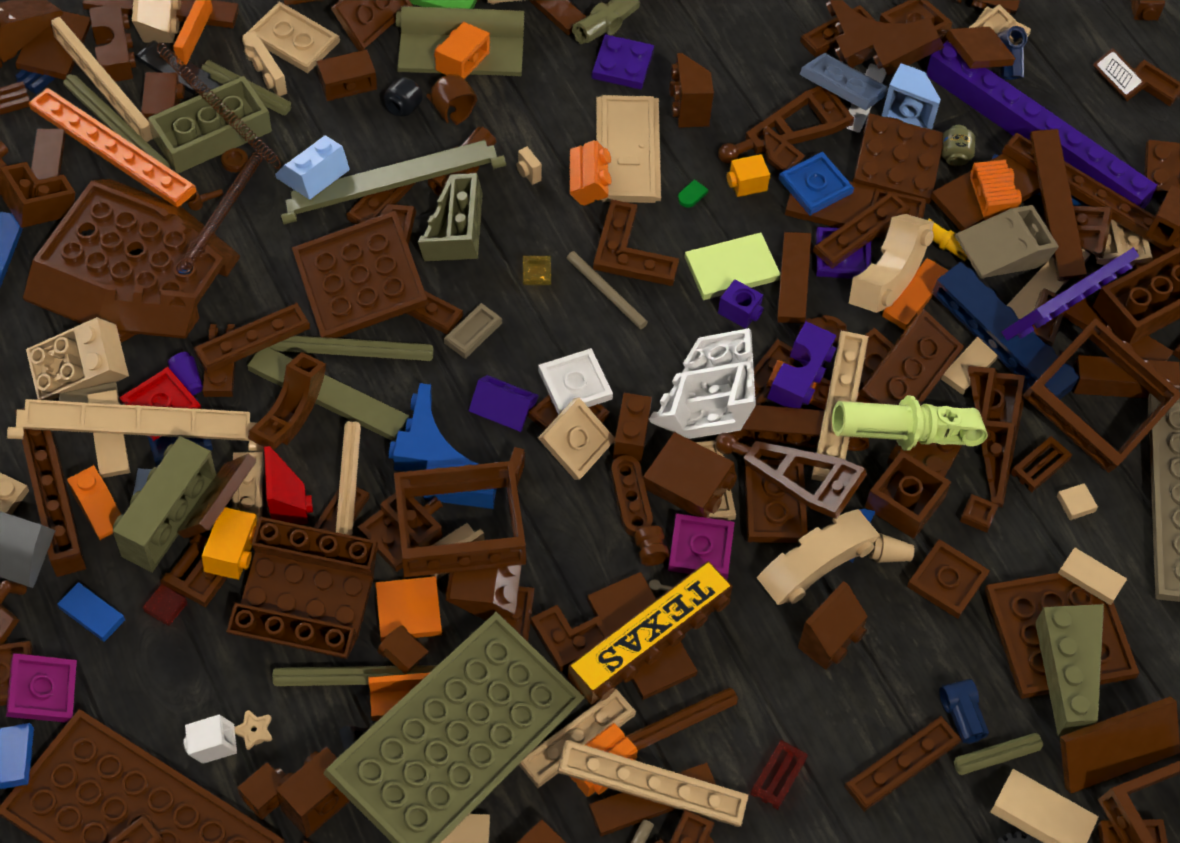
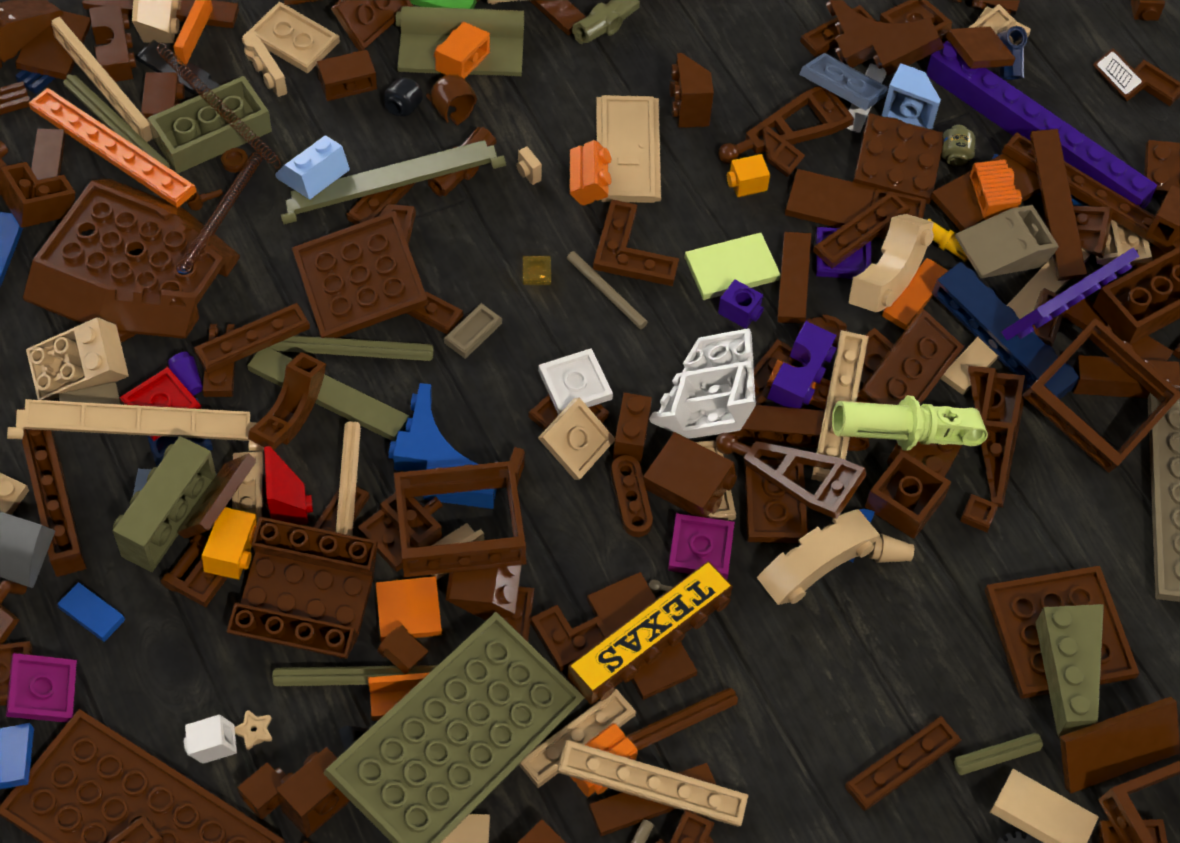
orange slope [67,465,121,540] -> none
tan tile [87,390,130,478] -> none
clear red tile [143,584,187,626] -> none
olive axle [201,60,292,116] -> none
olive wedge [418,173,483,261] -> none
dark purple panel [469,375,539,432] -> none
dark purple plate [592,34,654,90] -> none
reddish brown wheel [634,526,670,566] -> none
green piece [678,179,709,208] -> none
clear red tile [750,740,808,810] -> none
blue tile [779,152,854,215] -> none
reddish brown slope [798,581,868,670] -> none
reddish brown plate [907,539,990,619] -> none
dark blue piece [939,679,989,744] -> none
reddish brown tile [1011,436,1073,493] -> none
tan tile [1057,483,1098,520] -> none
tan tile [1058,547,1127,605] -> none

